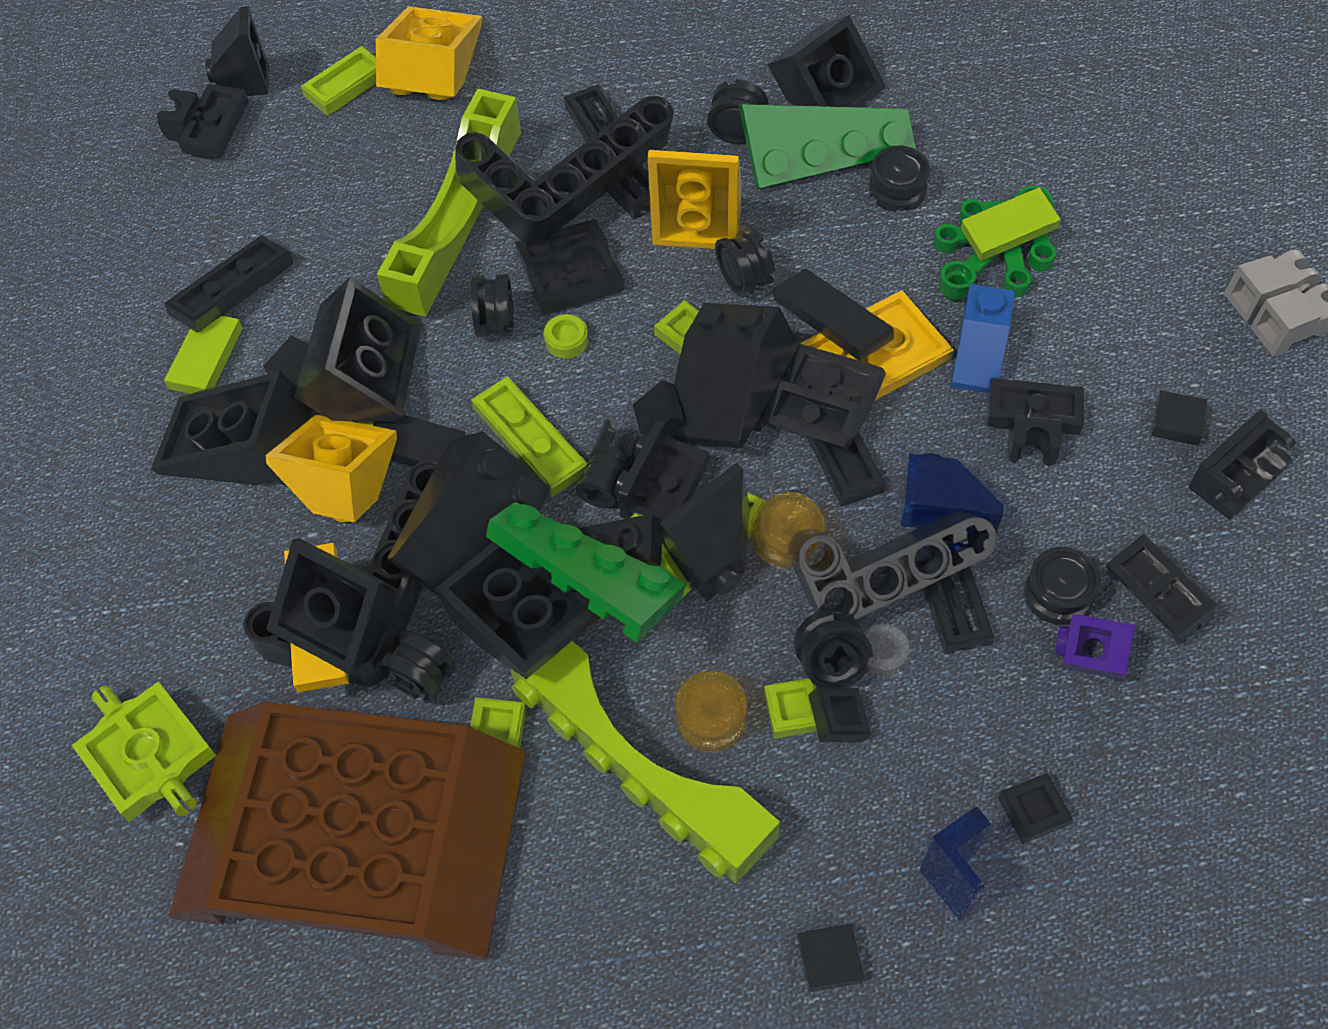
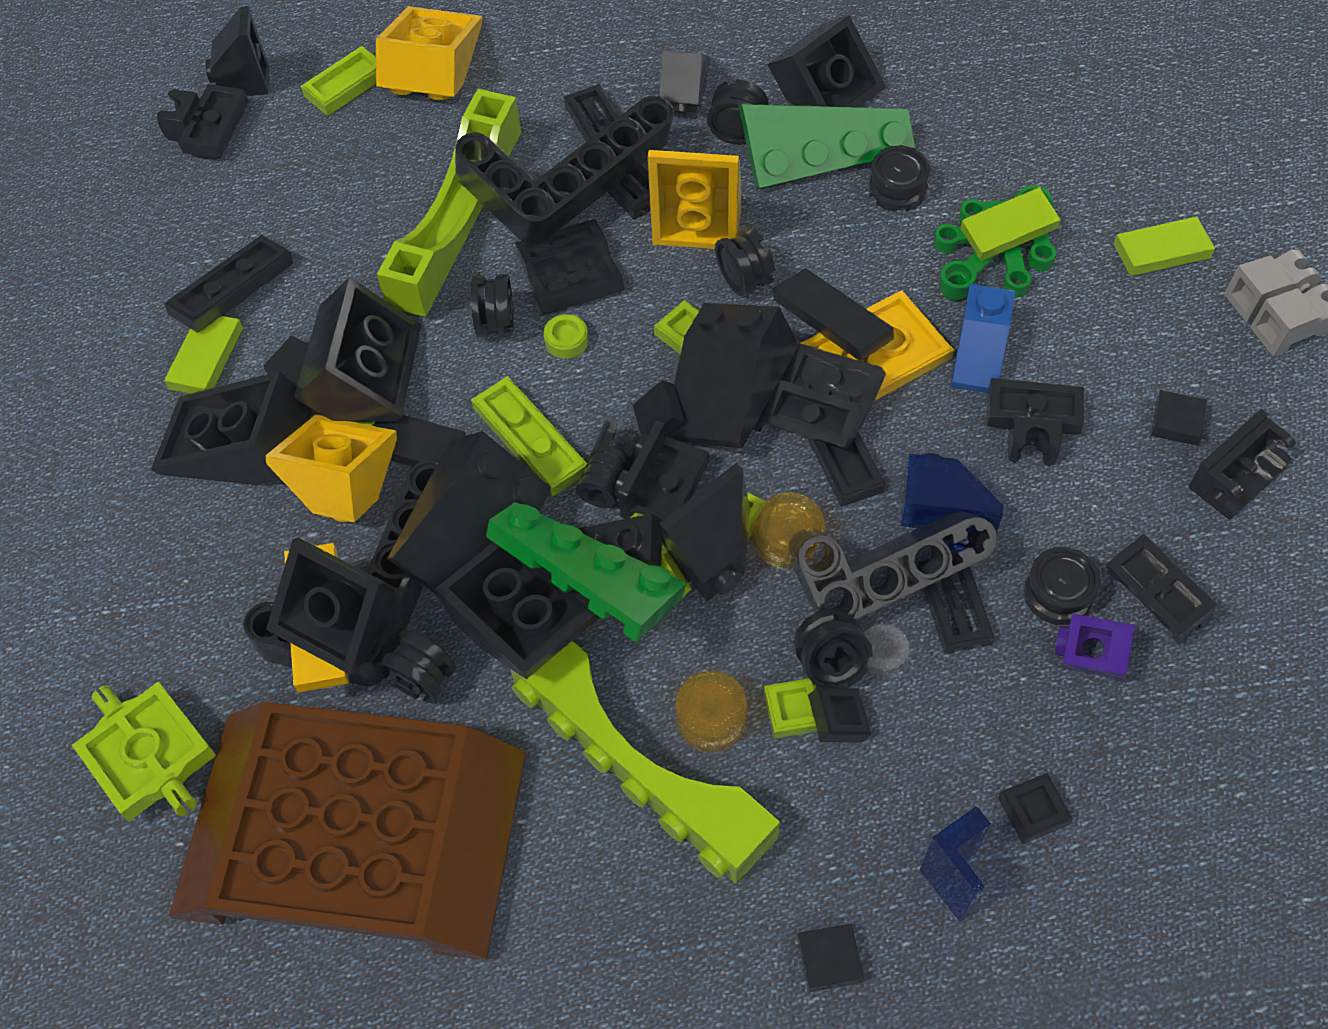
lime tile [470,697,527,749] -> none
none -> slope [659,50,710,112]
none -> lime tile [1114,216,1215,276]

